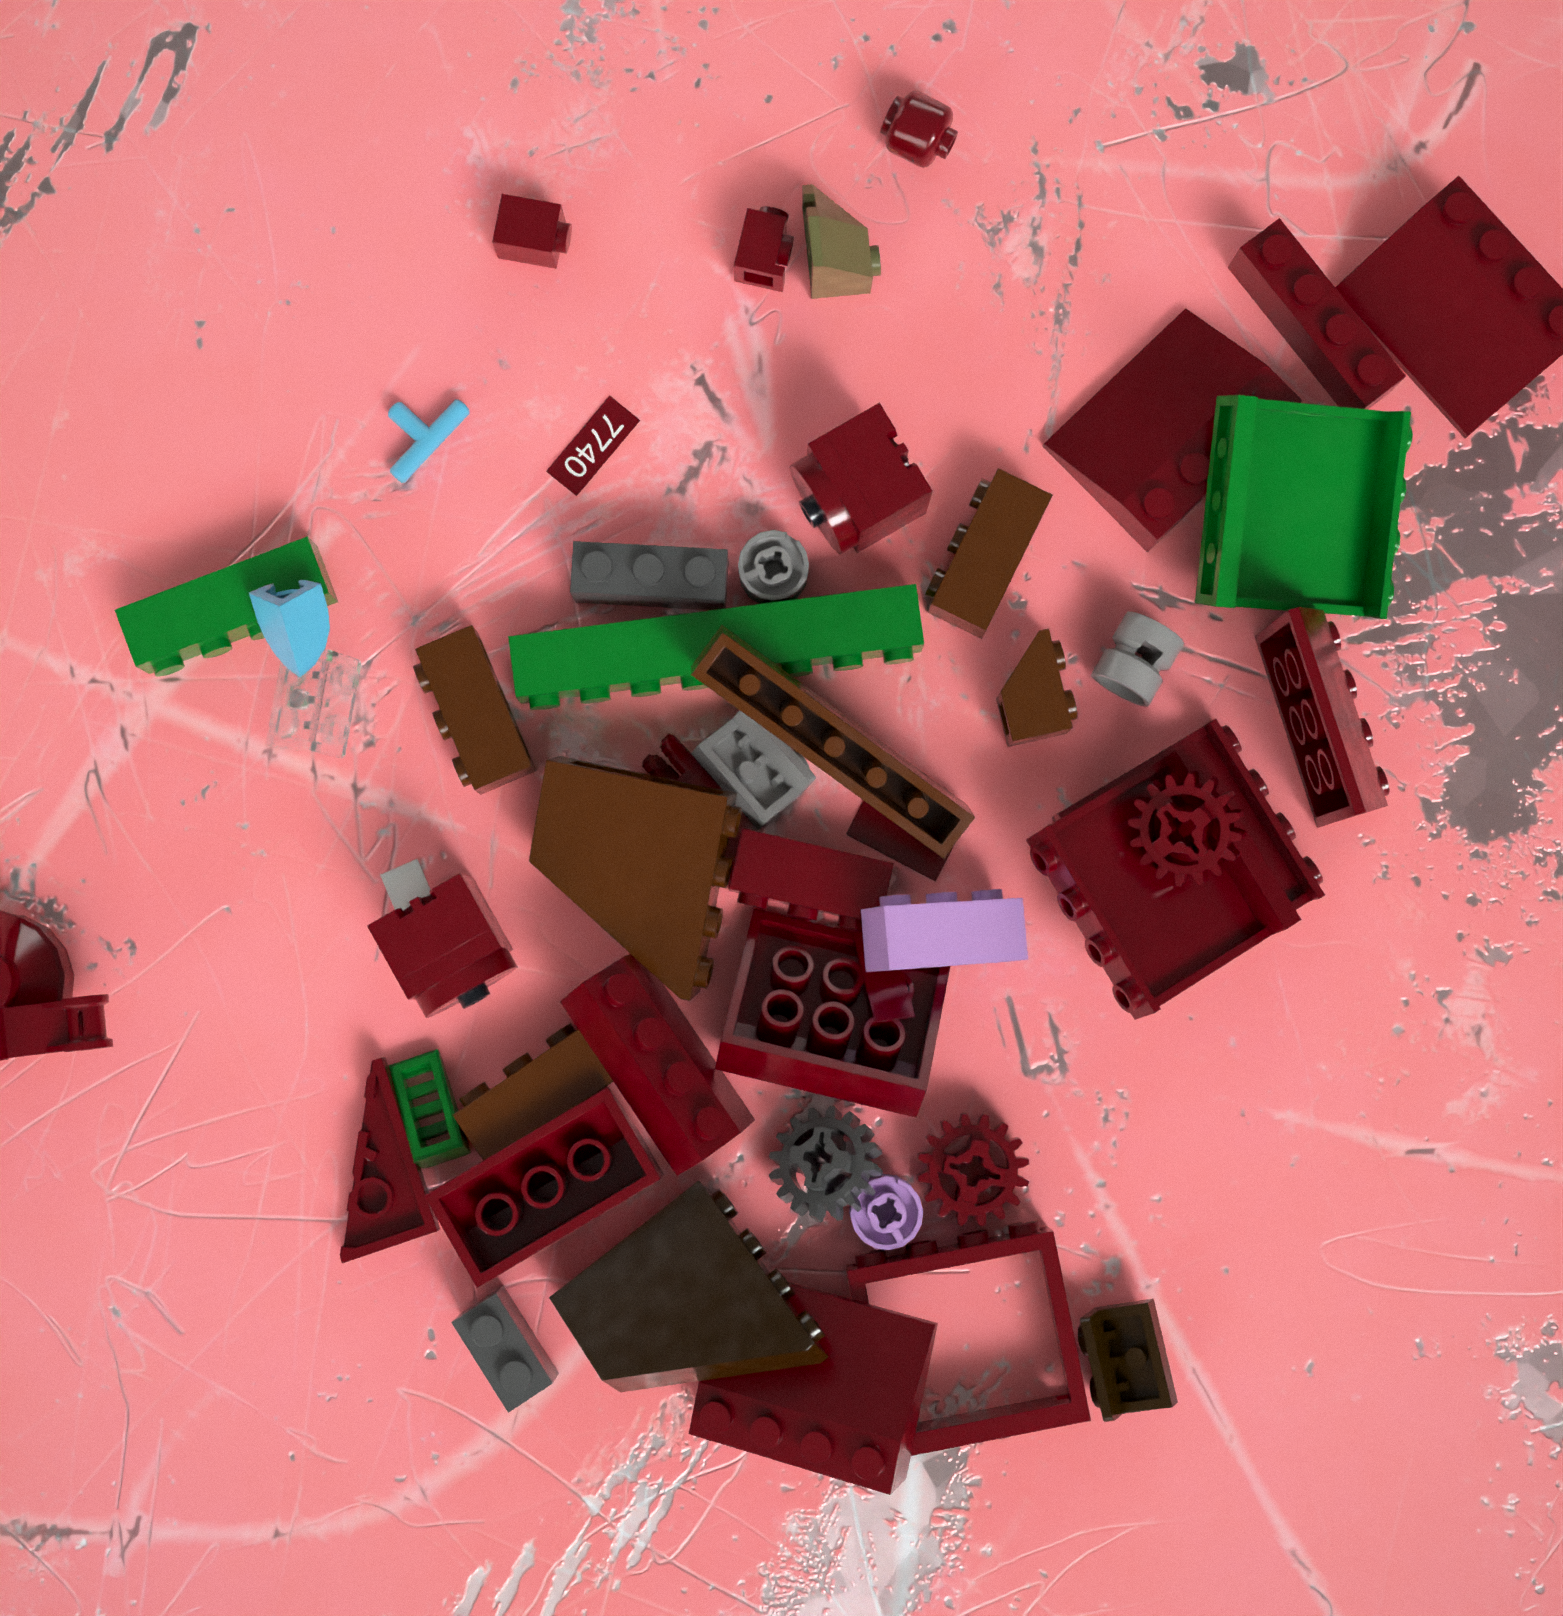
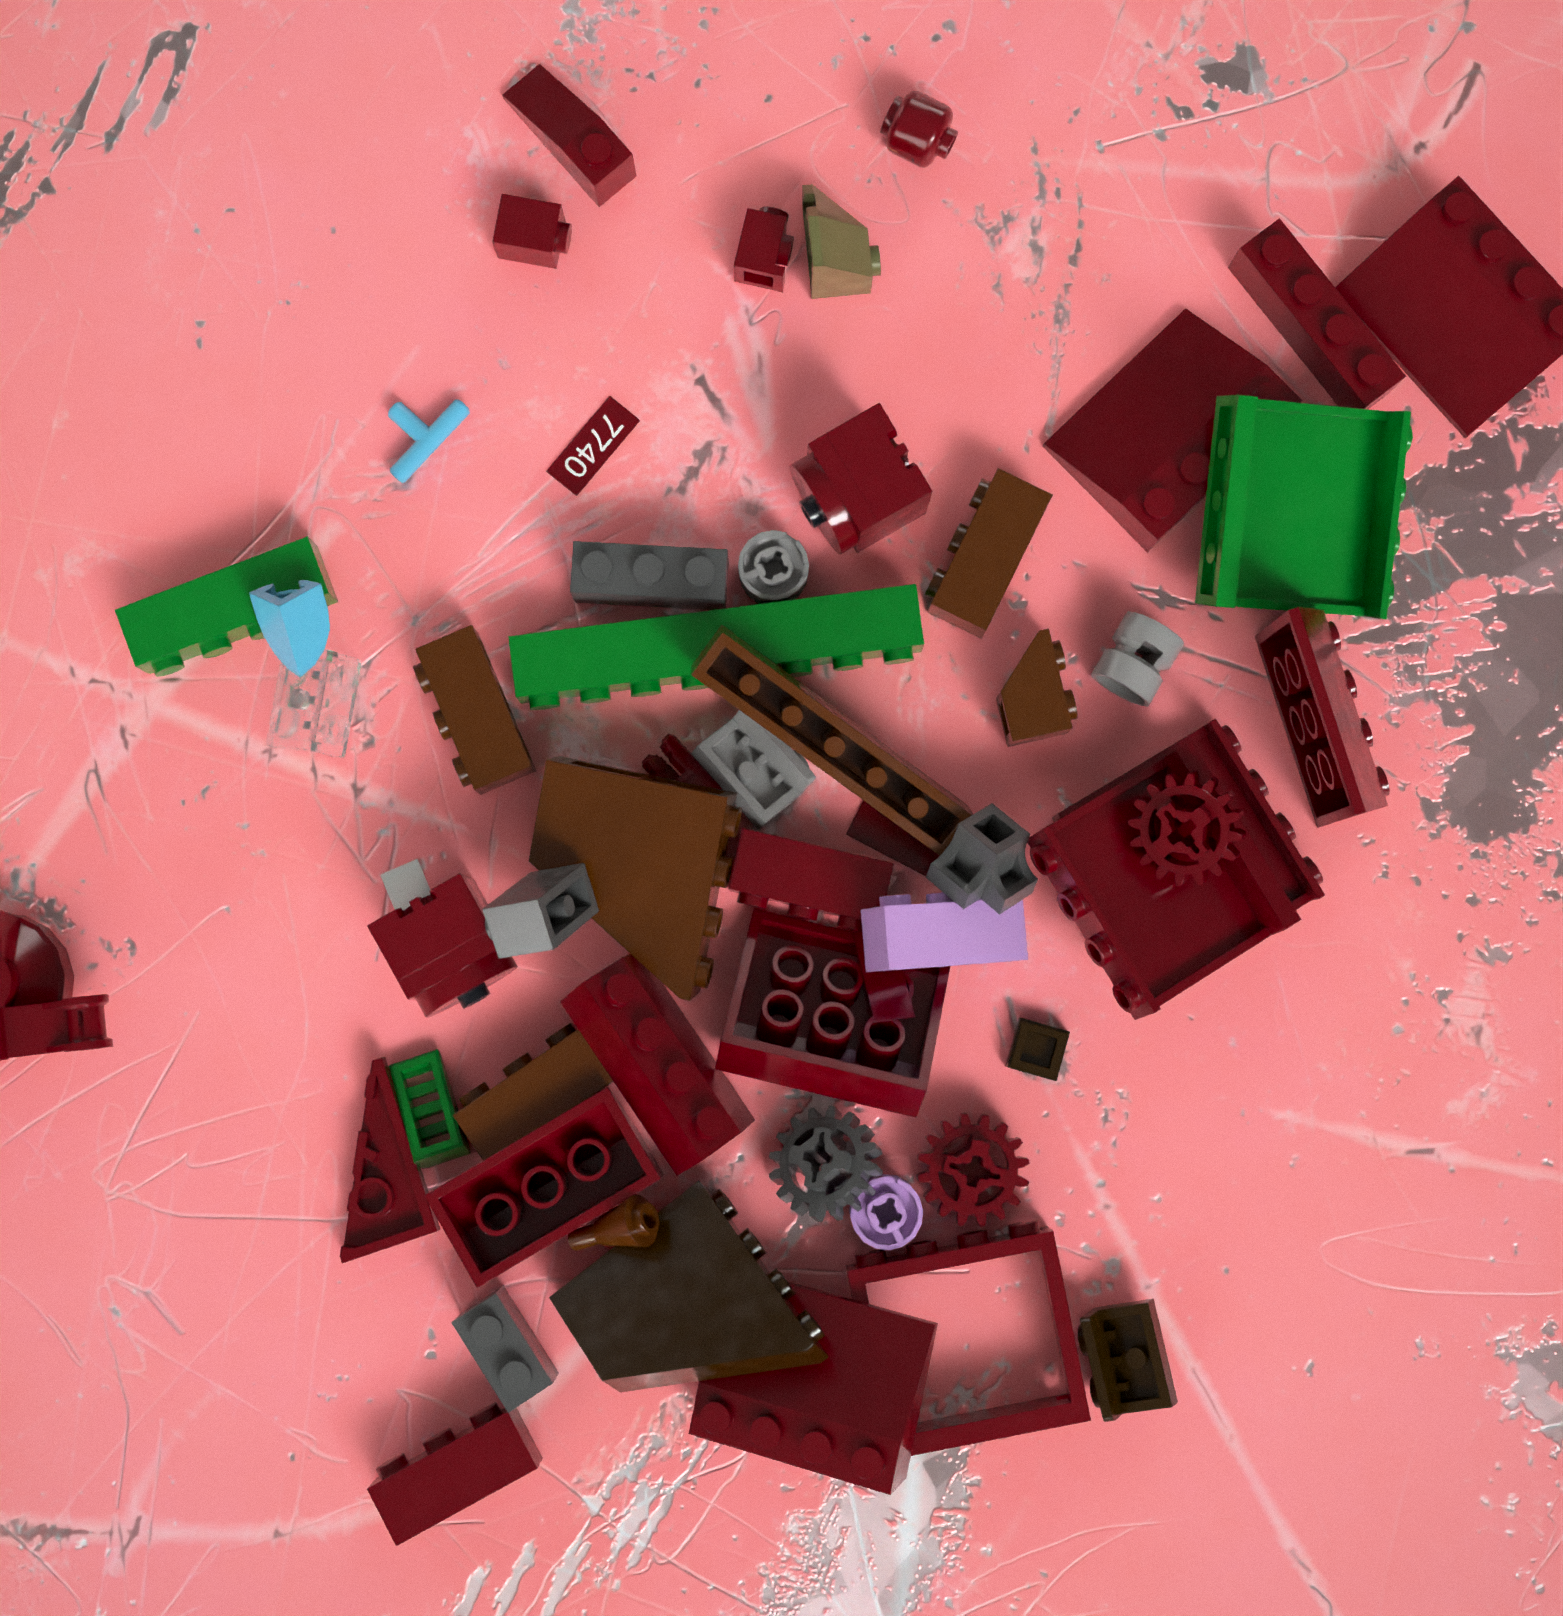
none -> dark red brick [367,1402,543,1546]
none -> dark grey brick [482,863,599,959]
none -> dark red slope [502,64,637,207]
none -> reddish brown cone [568,1194,659,1251]
none -> dark grey brick [926,803,1038,915]
none -> dark brown tile [1005,1017,1070,1081]

